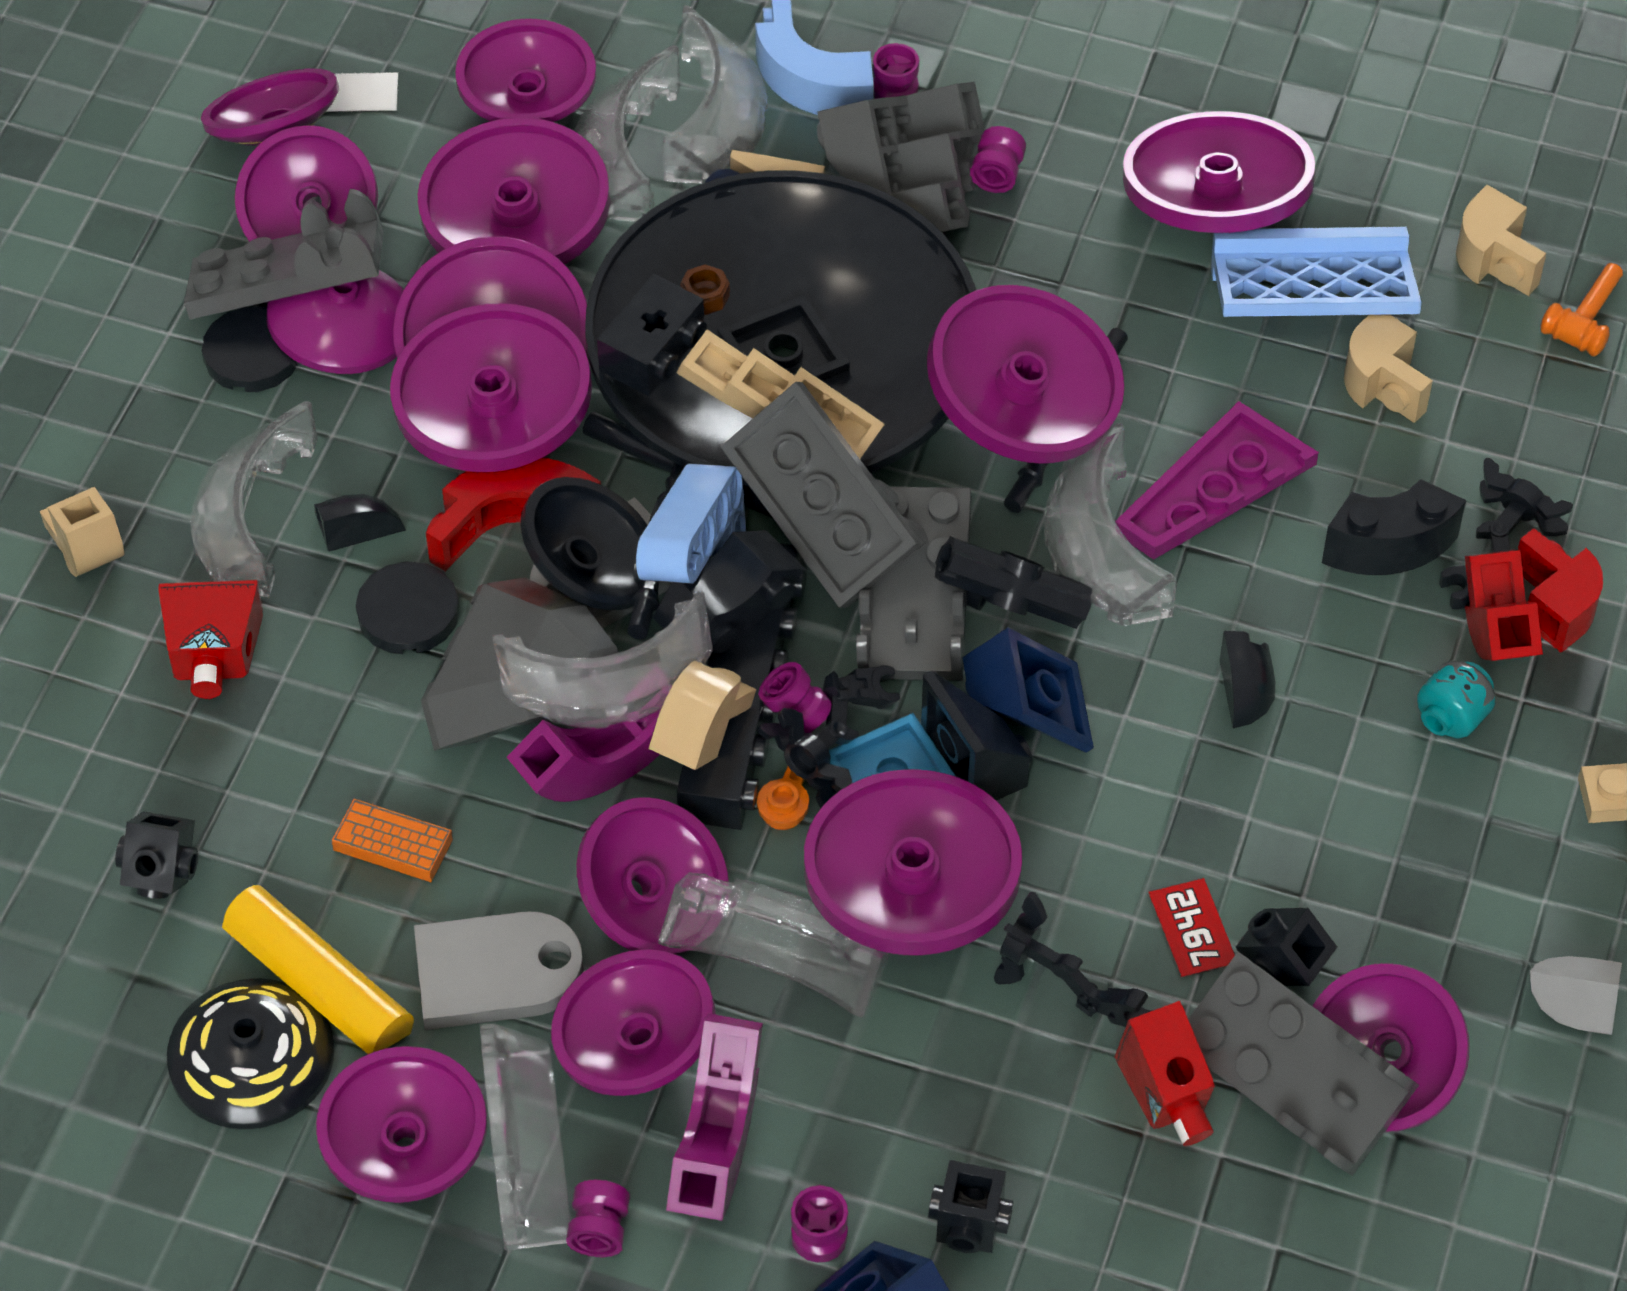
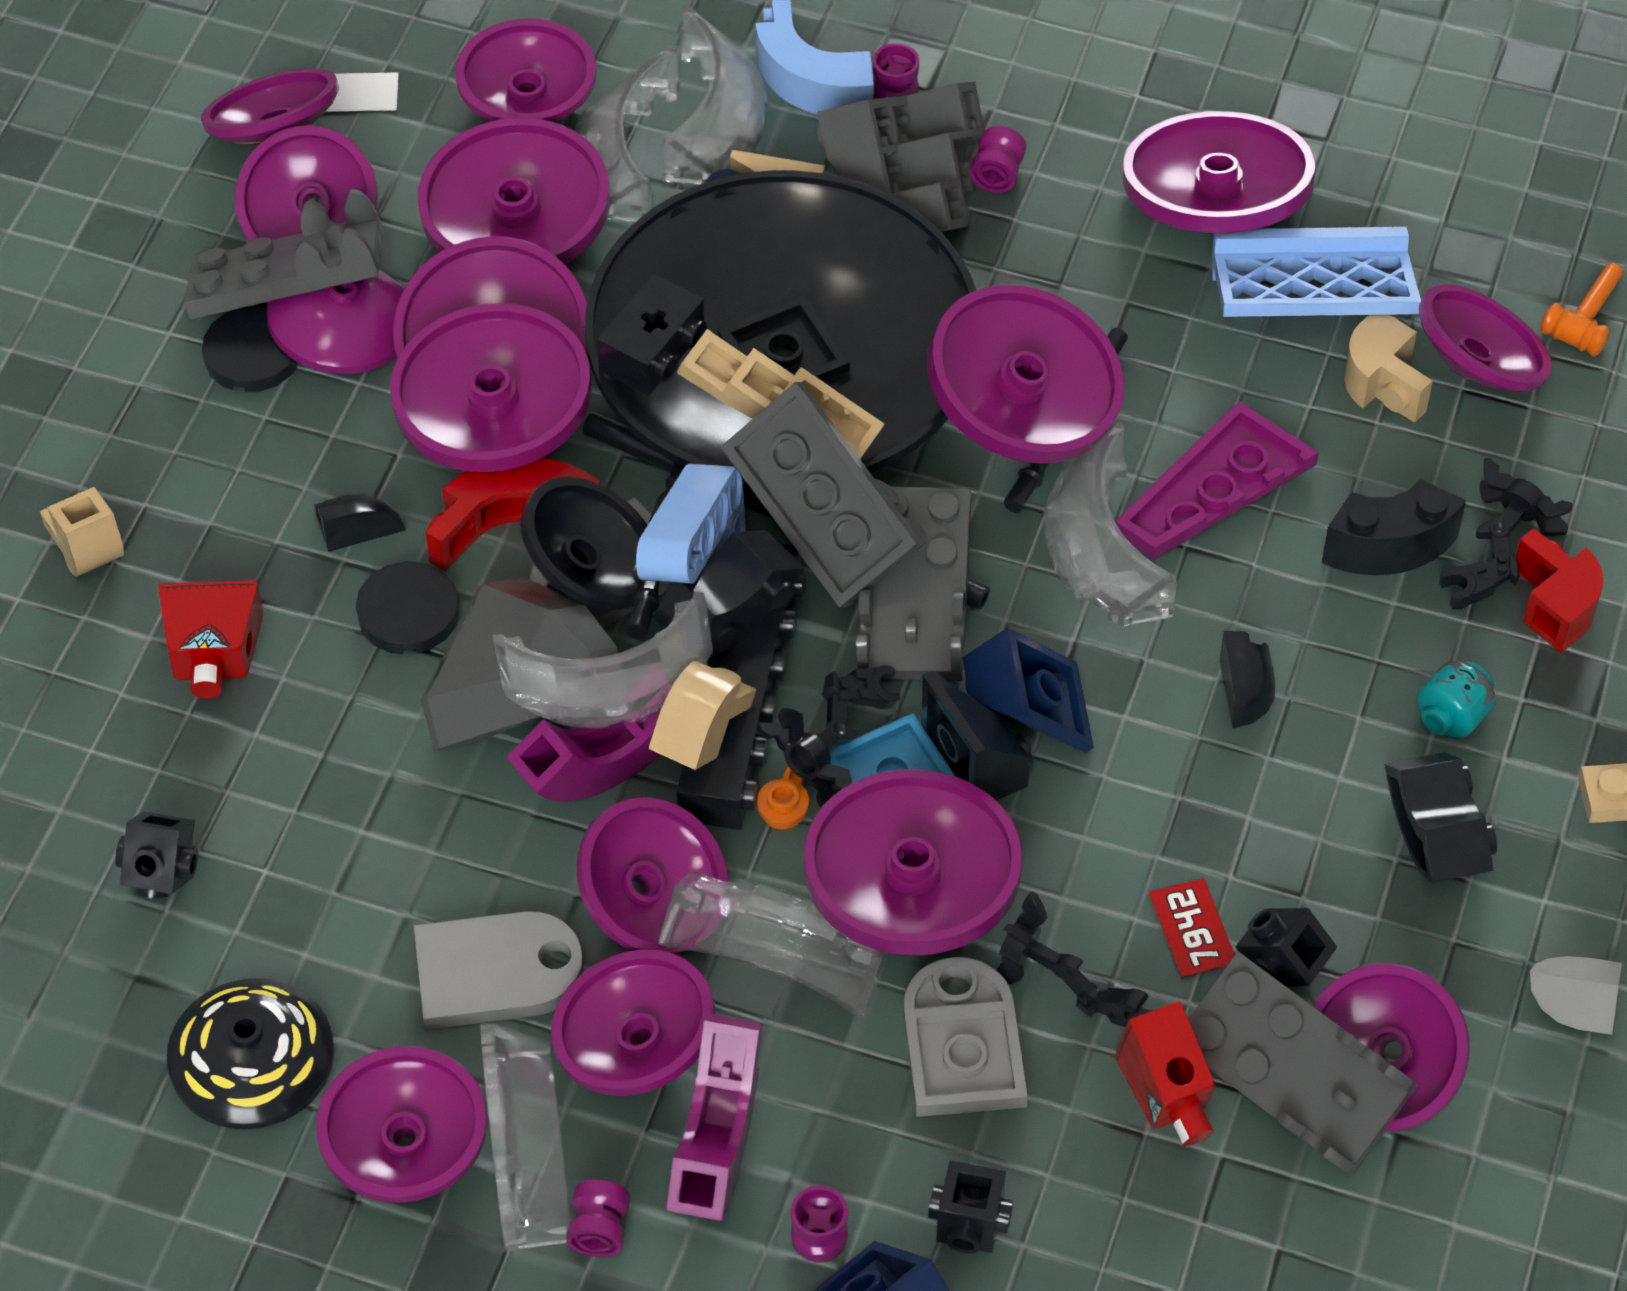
clear windscreen [190,401,318,597] -> none
yellow brick [222,885,414,1054] -> none
orange tile [332,799,453,882] -> none
reddish brown tile [680,264,730,315] -> none
magenta wheel [758,662,832,733] -> none
black piece [934,536,1093,629] -> none
tan brick [1456,185,1546,296] -> none
red brick [1465,550,1543,661] -> none
none -> light grey tile [903,957,1028,1117]
none -> black brick [1384,752,1497,883]
none -> magenta dish [1418,284,1552,392]

